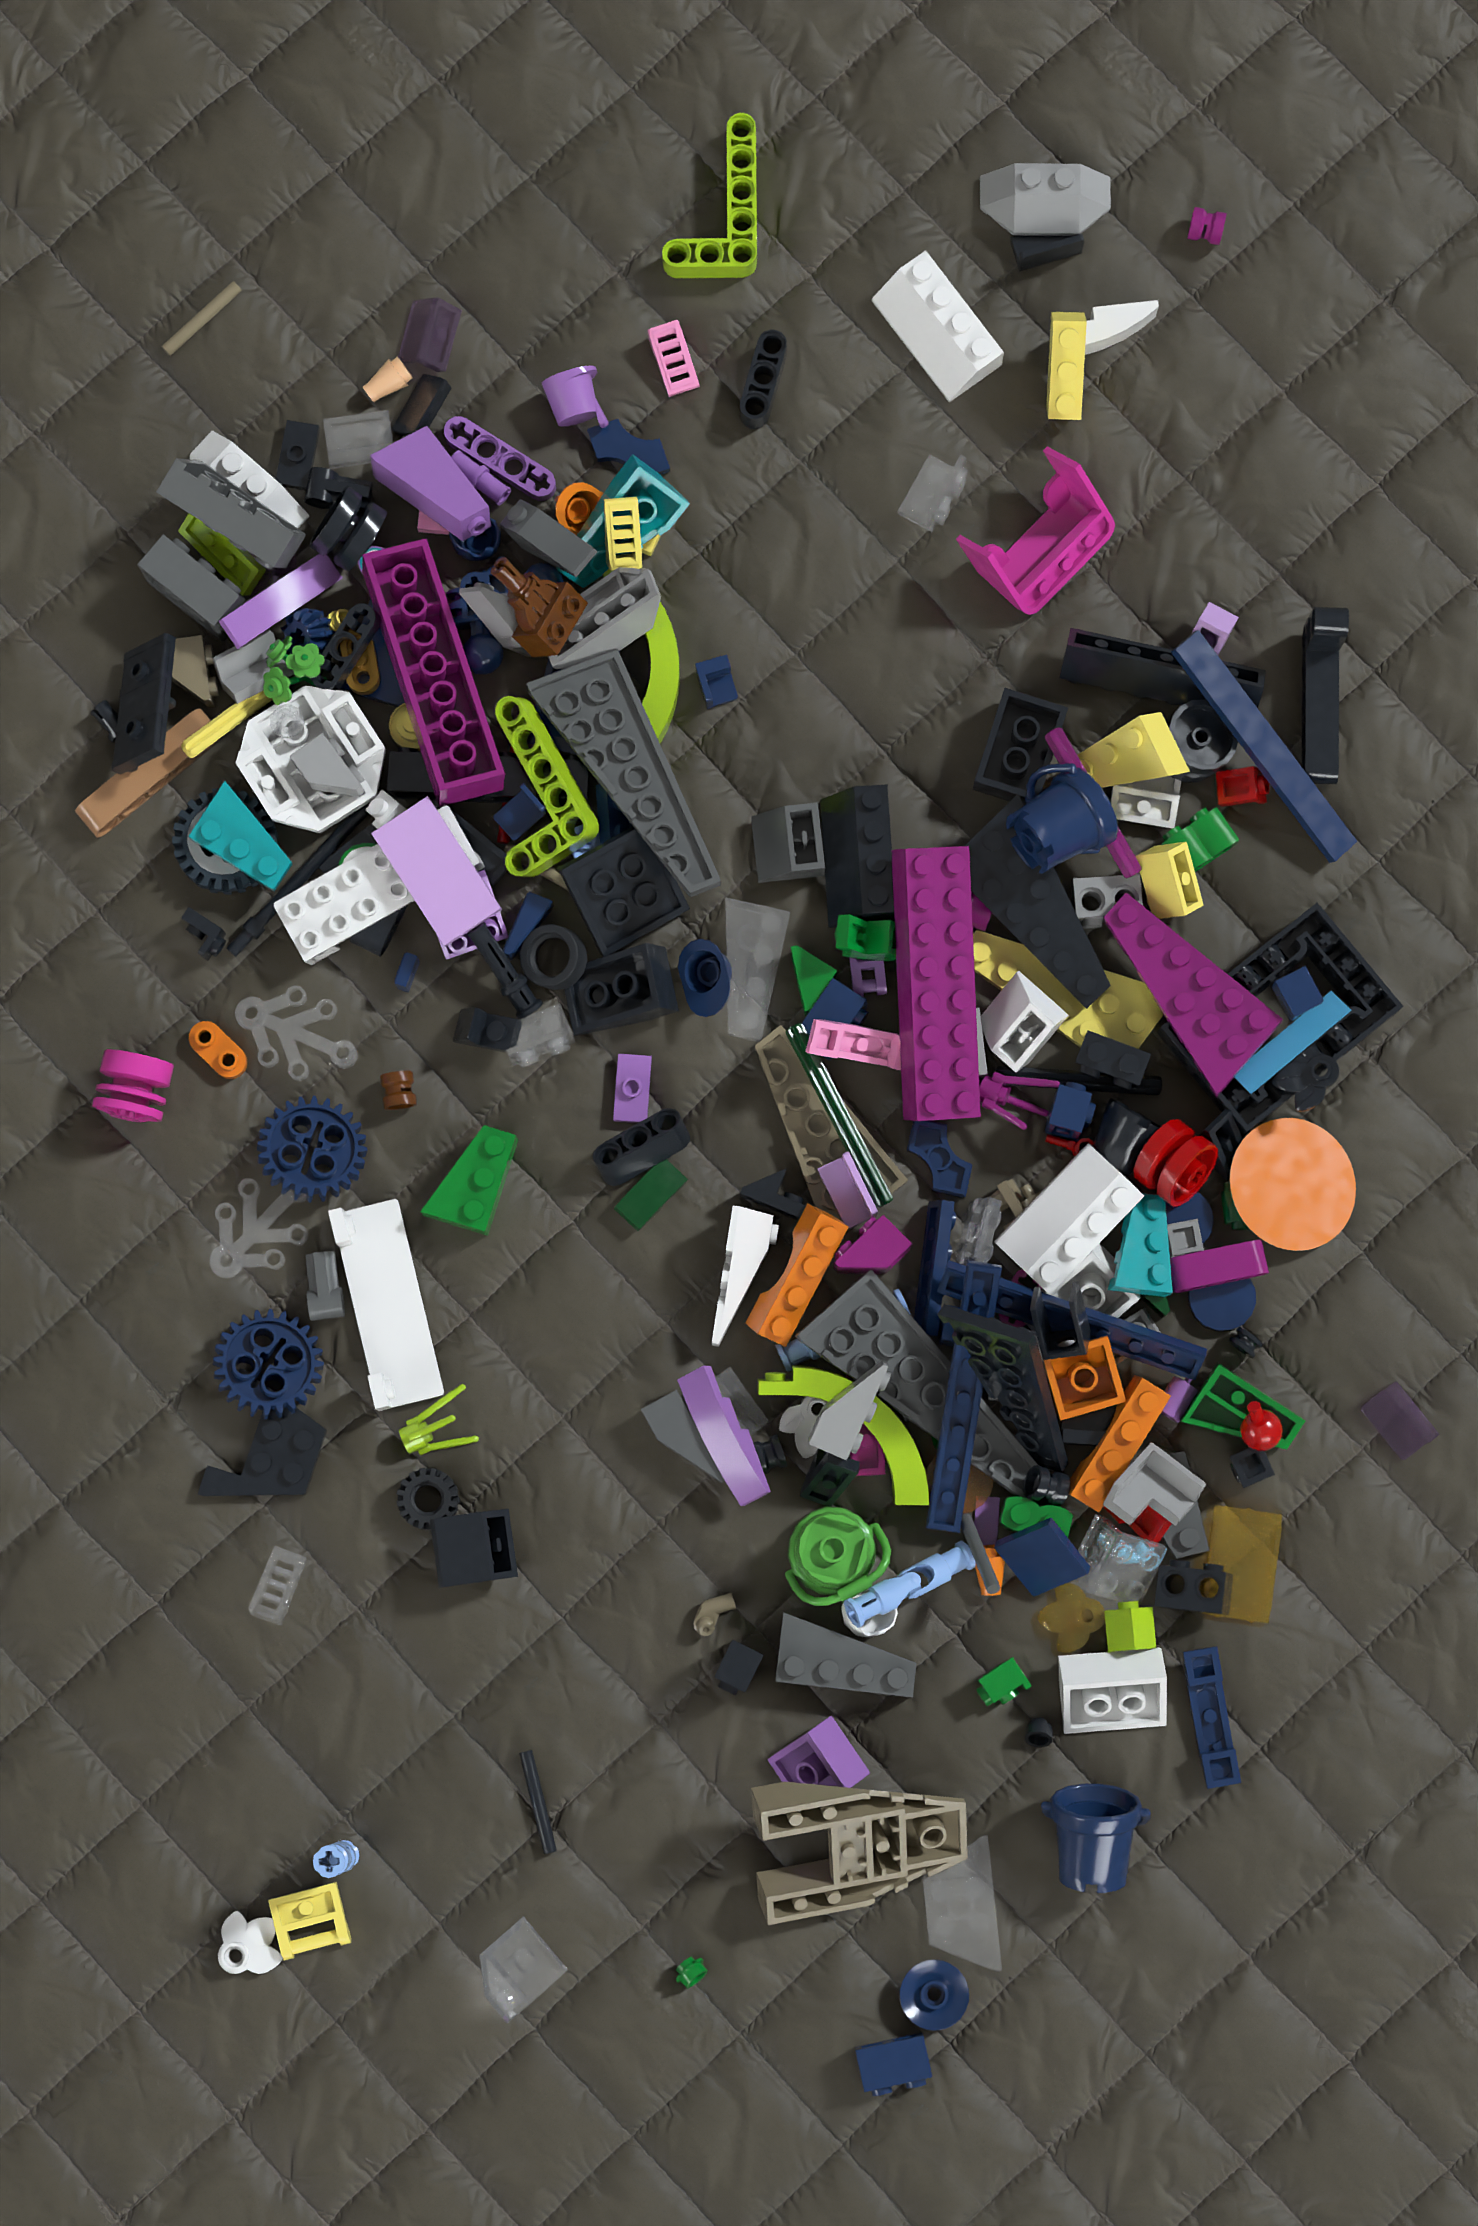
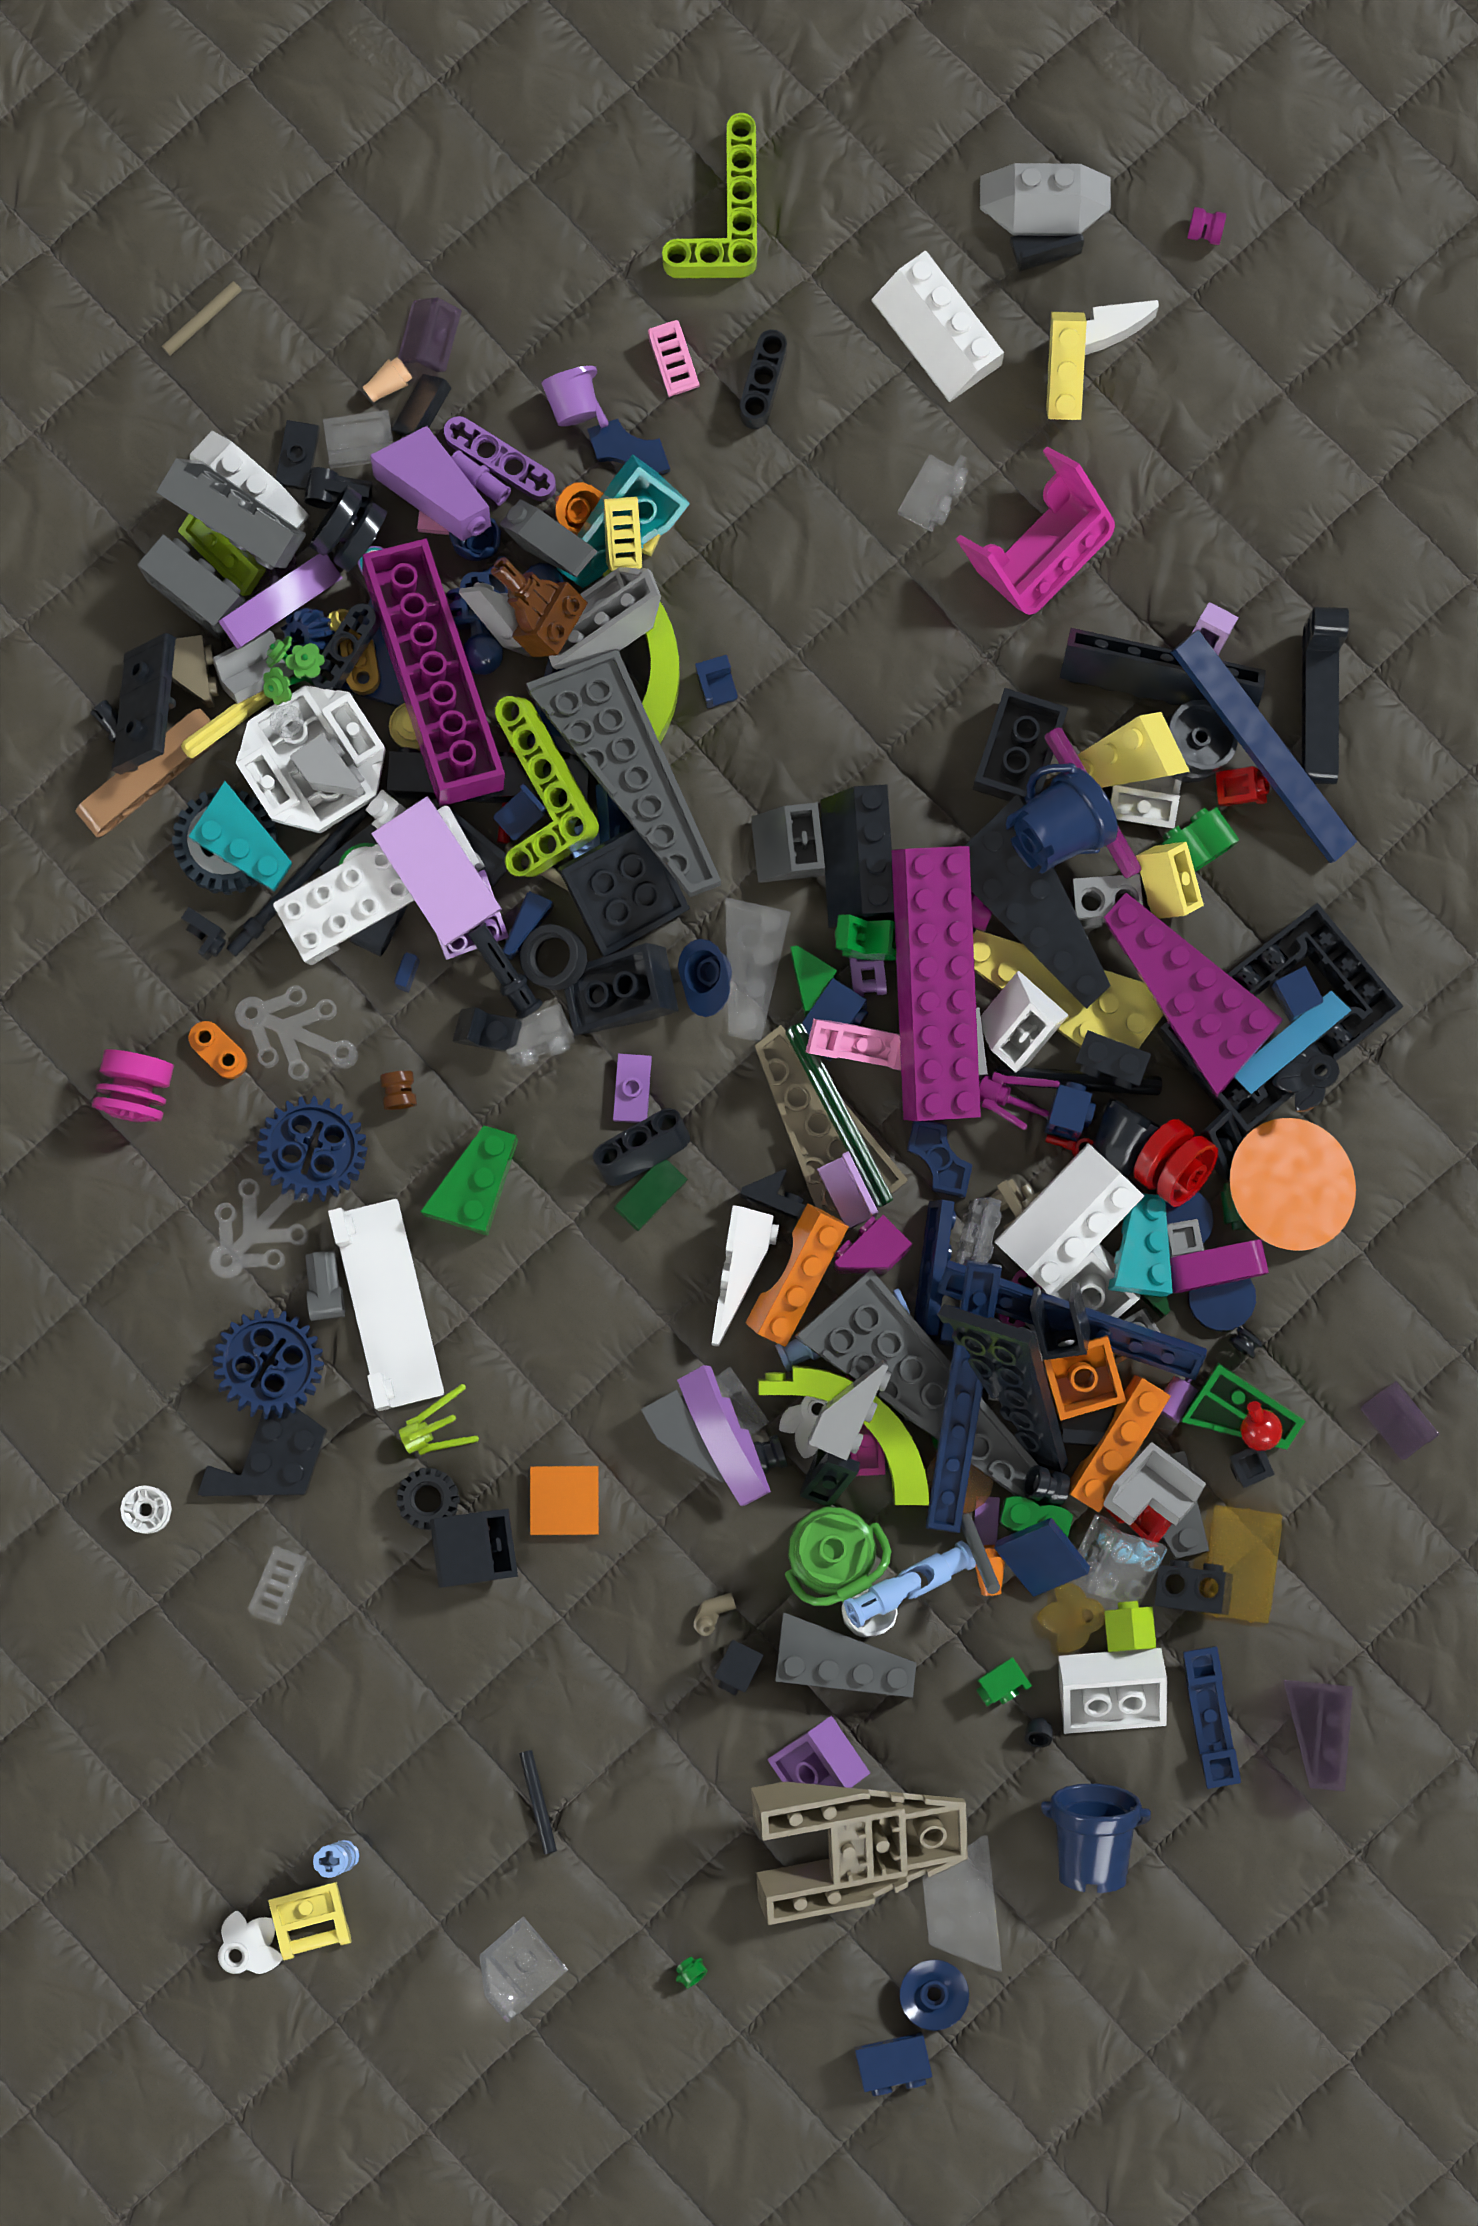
none -> white wheel [120,1485,172,1534]
none -> orange tile [530,1466,599,1535]
none -> clear purple wedge [1283,1680,1354,1792]

